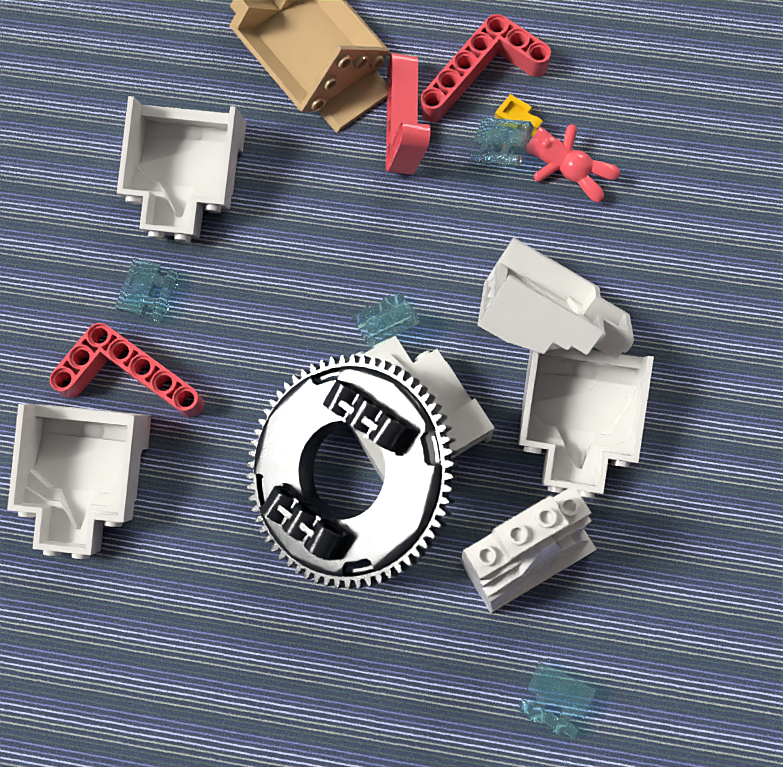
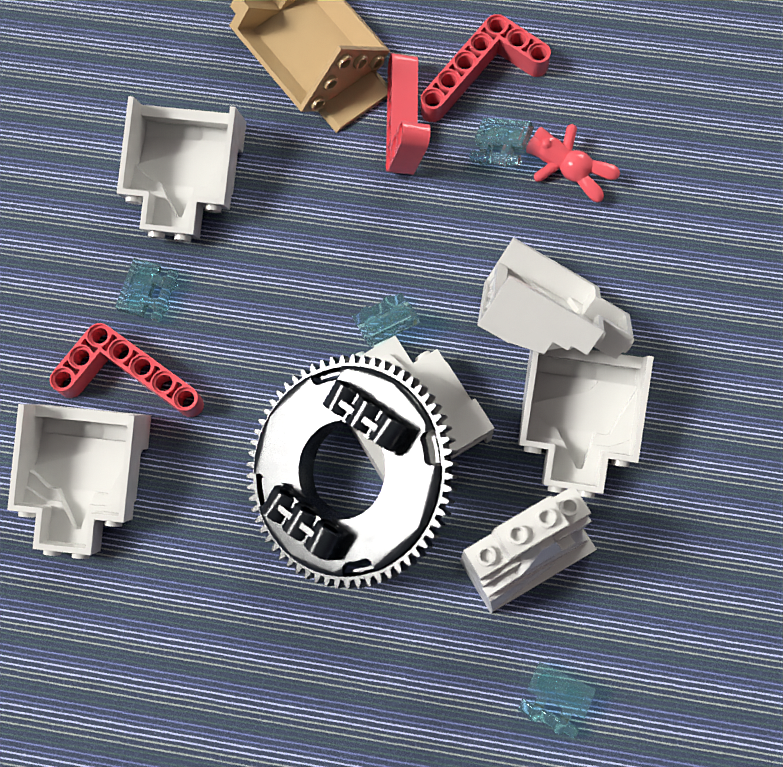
yellow plate [495,94,543,137] -> none

